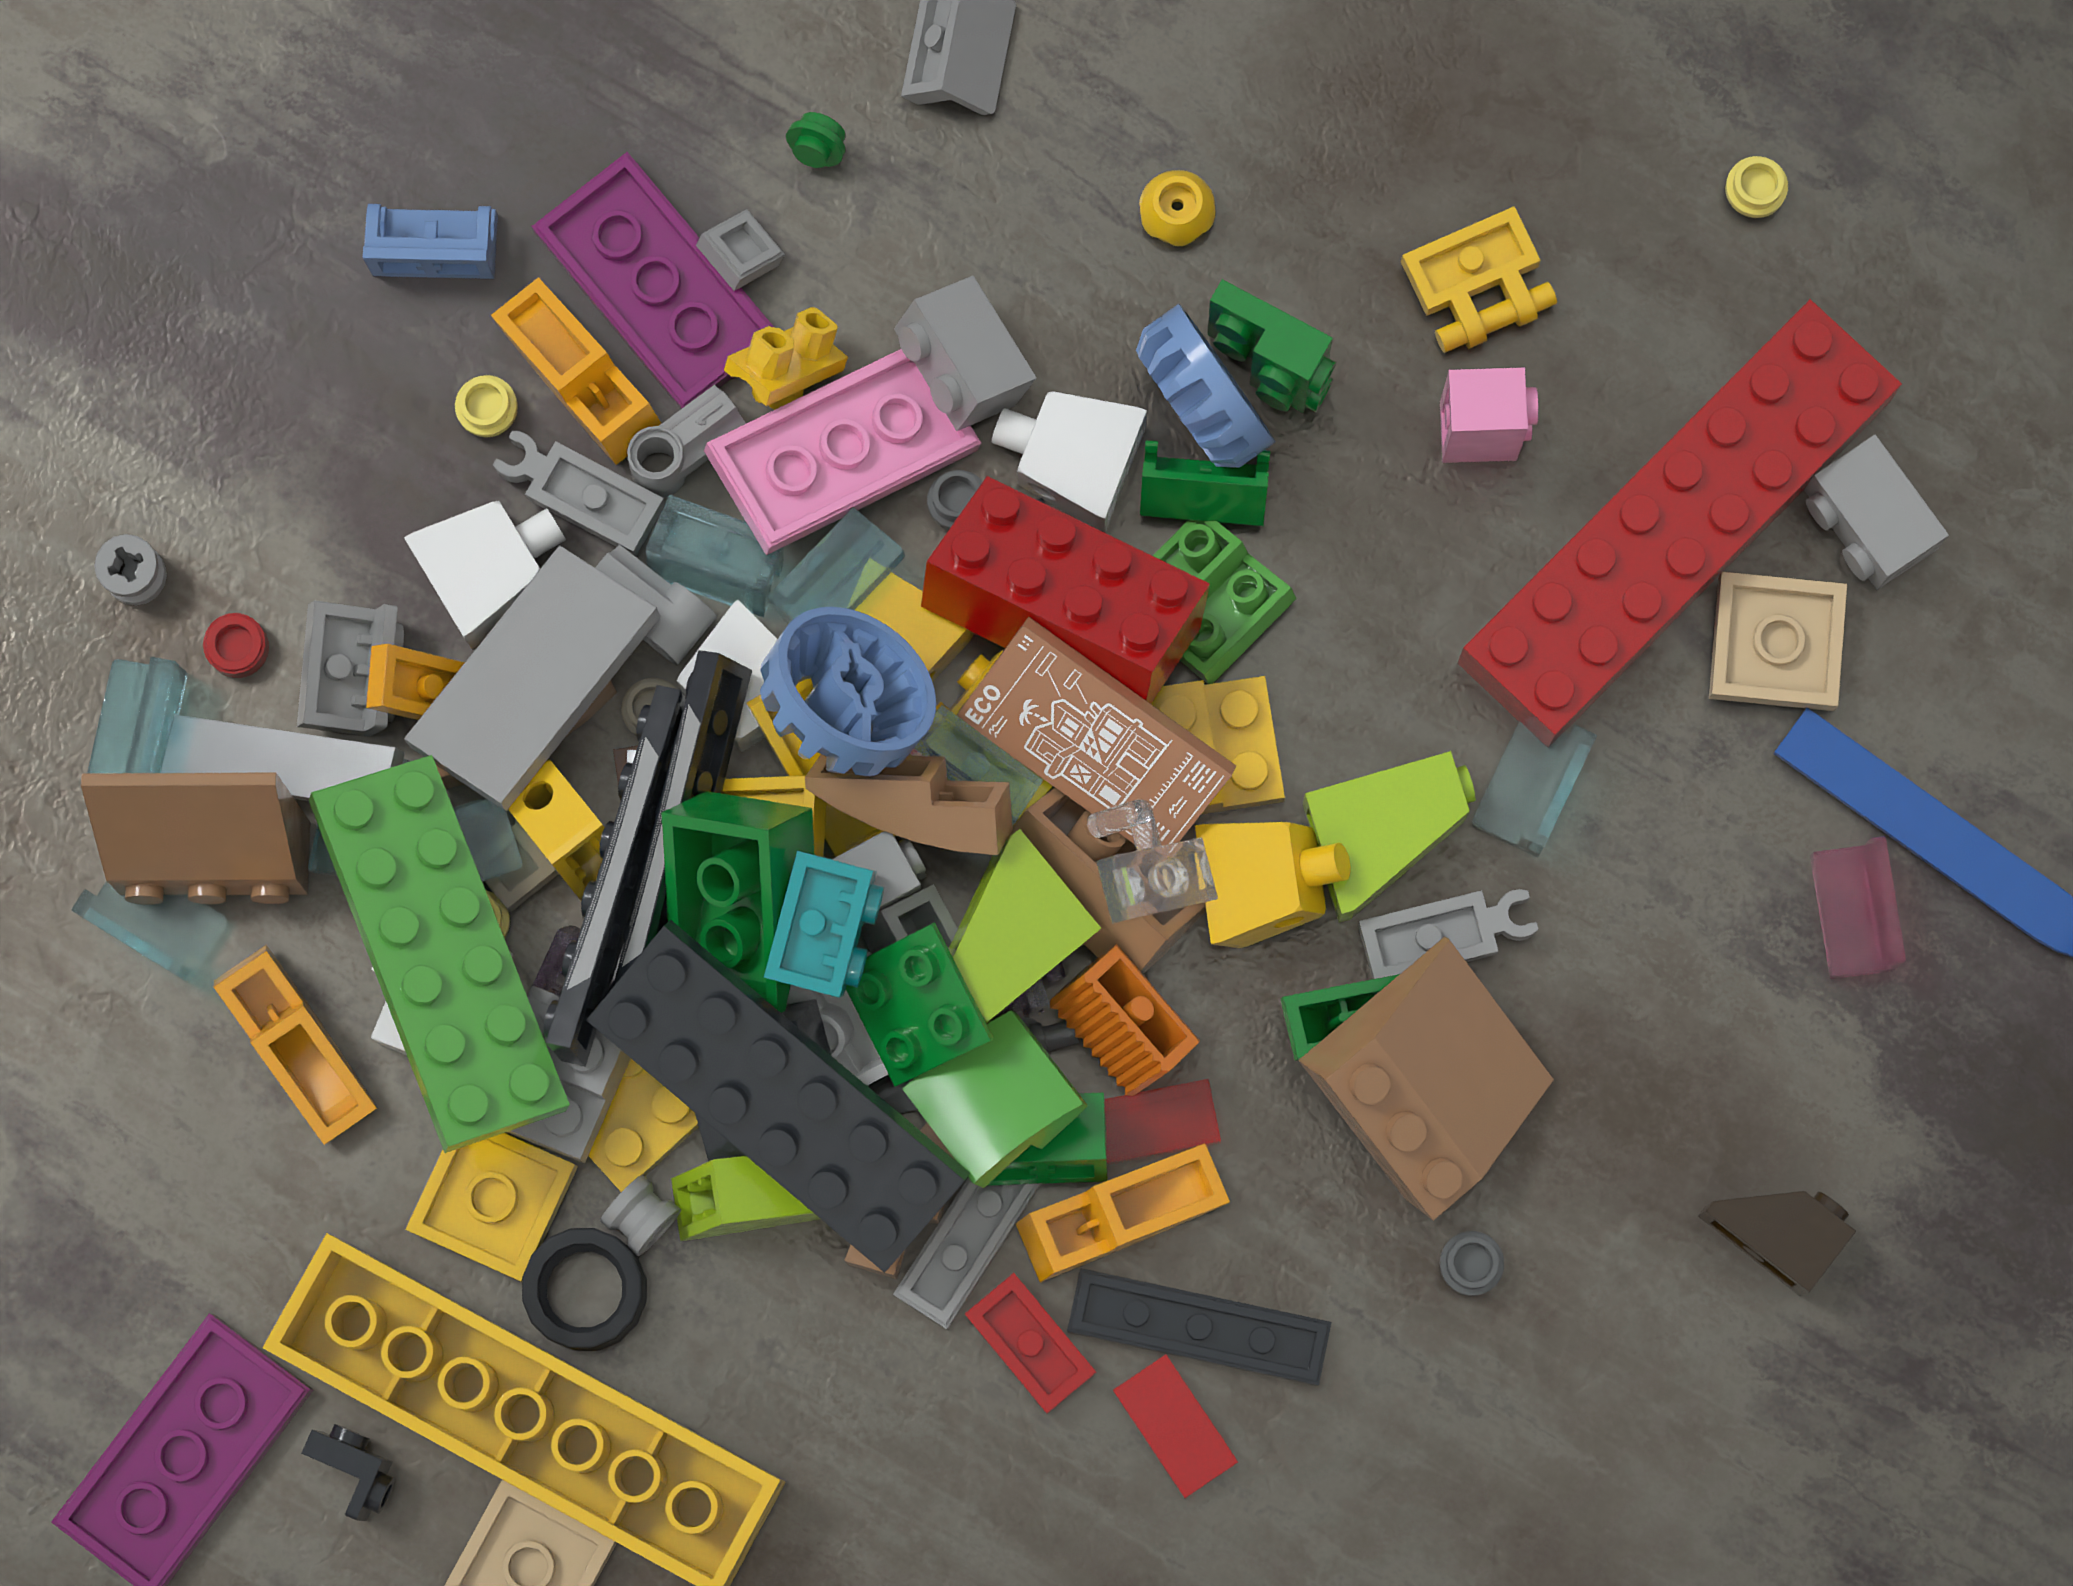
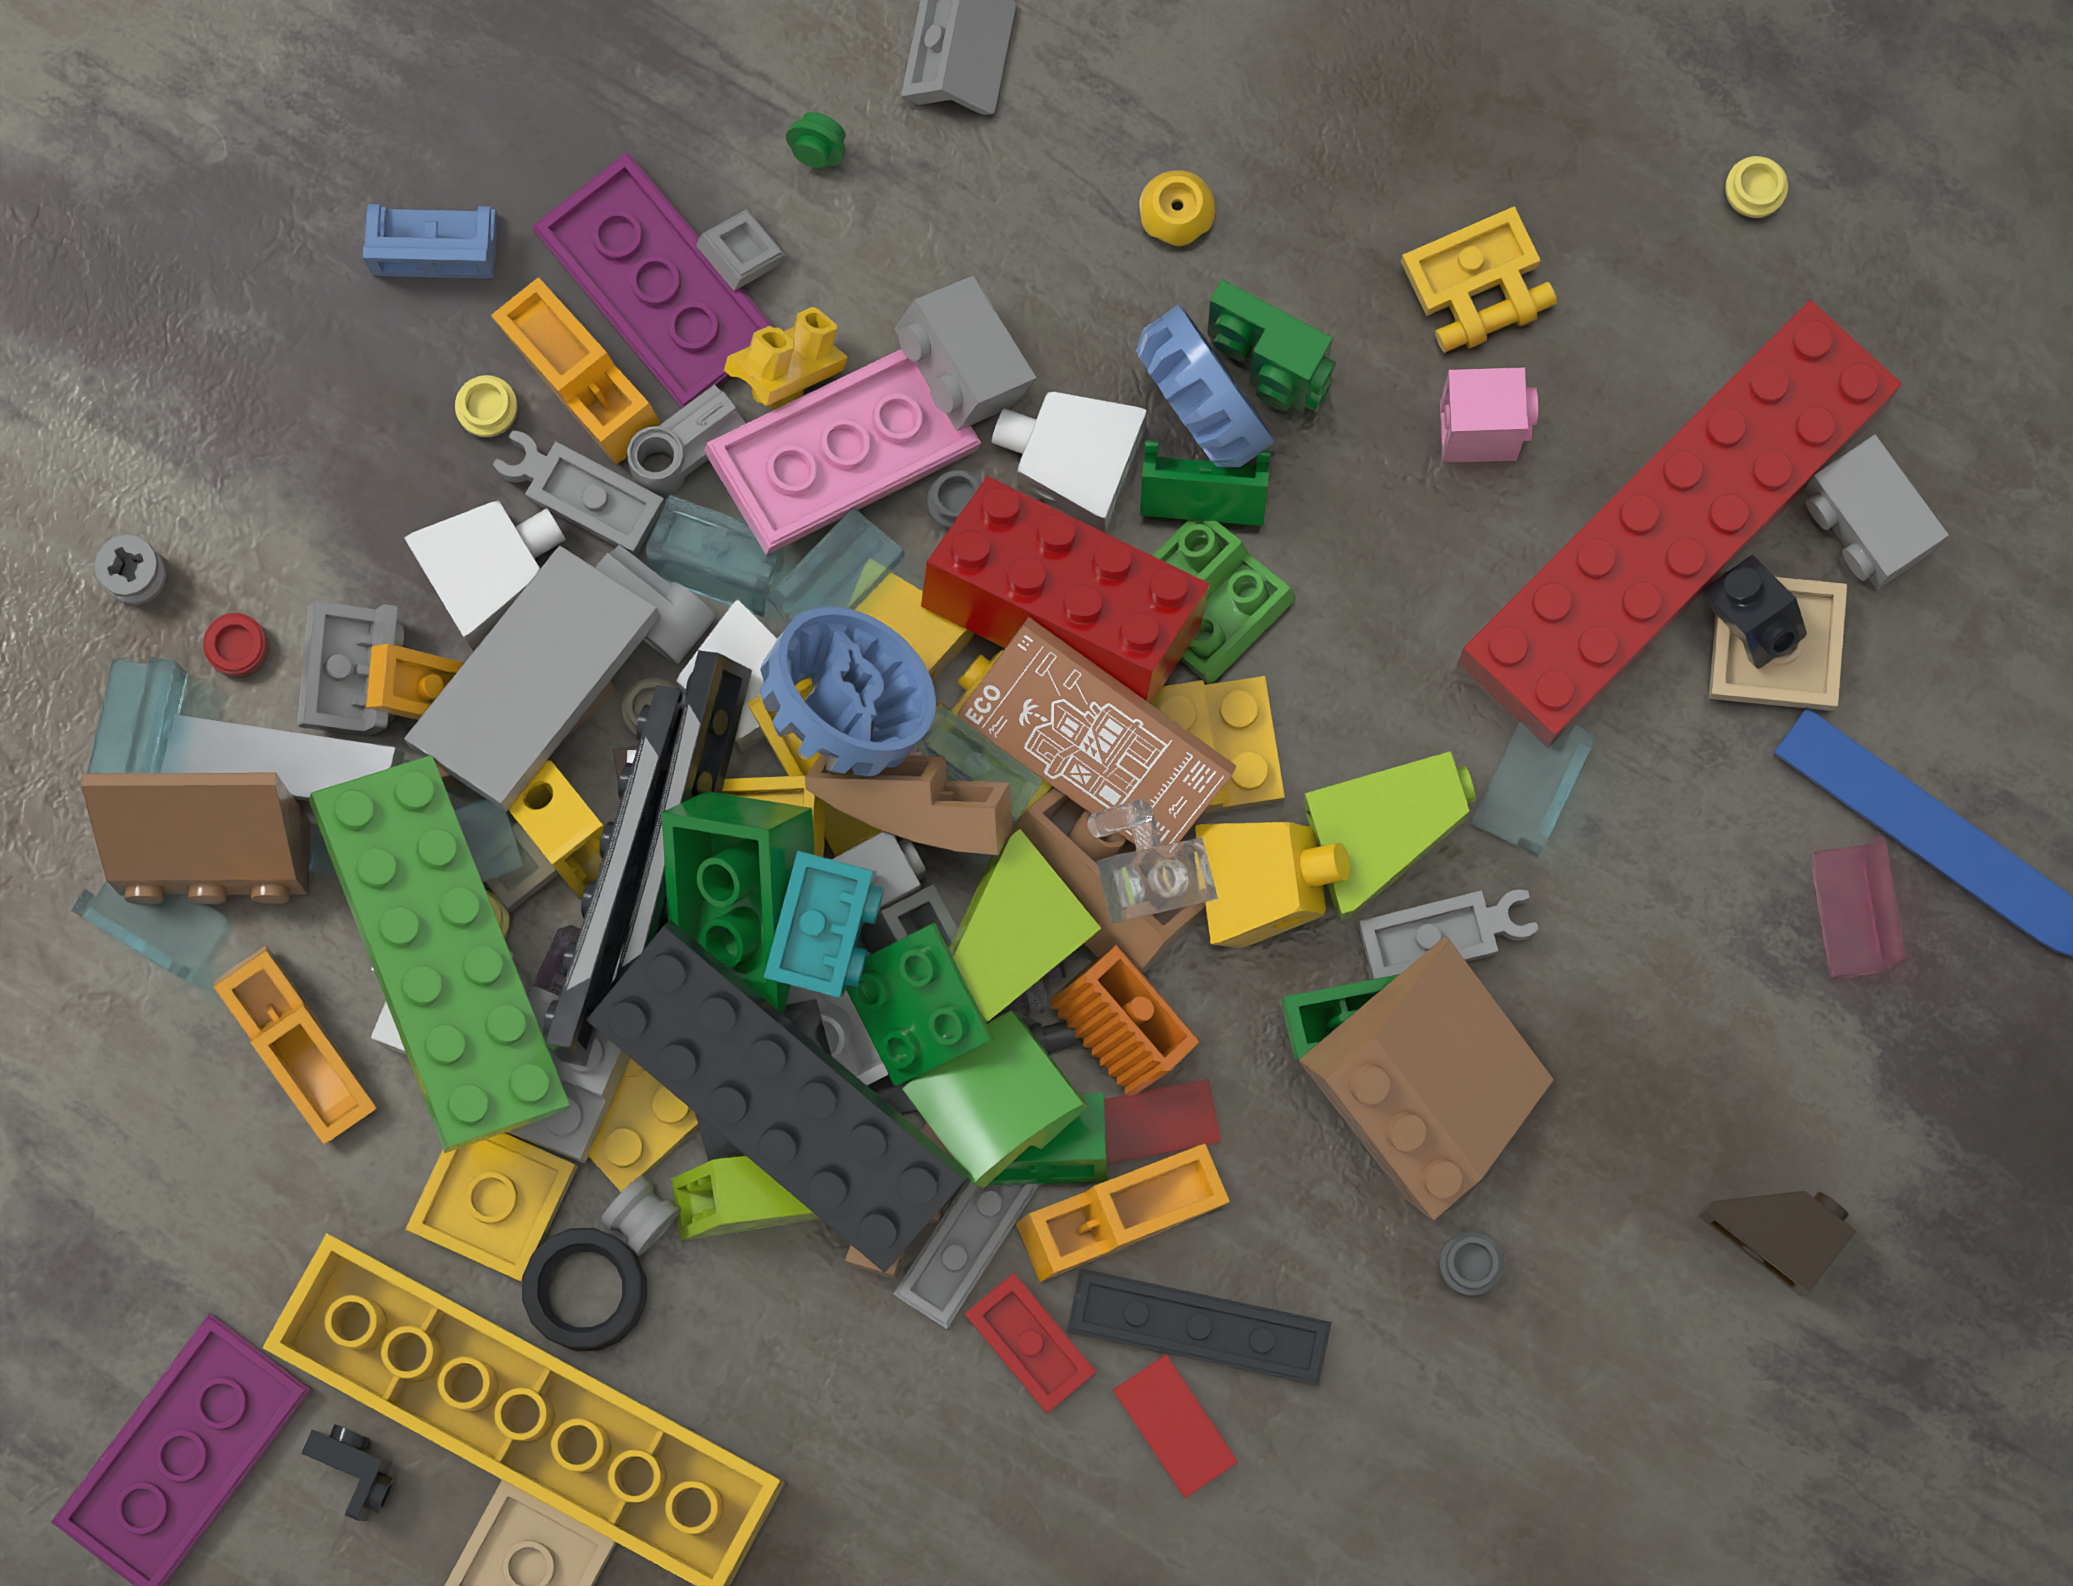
none -> black bracket [1701,554,1807,669]

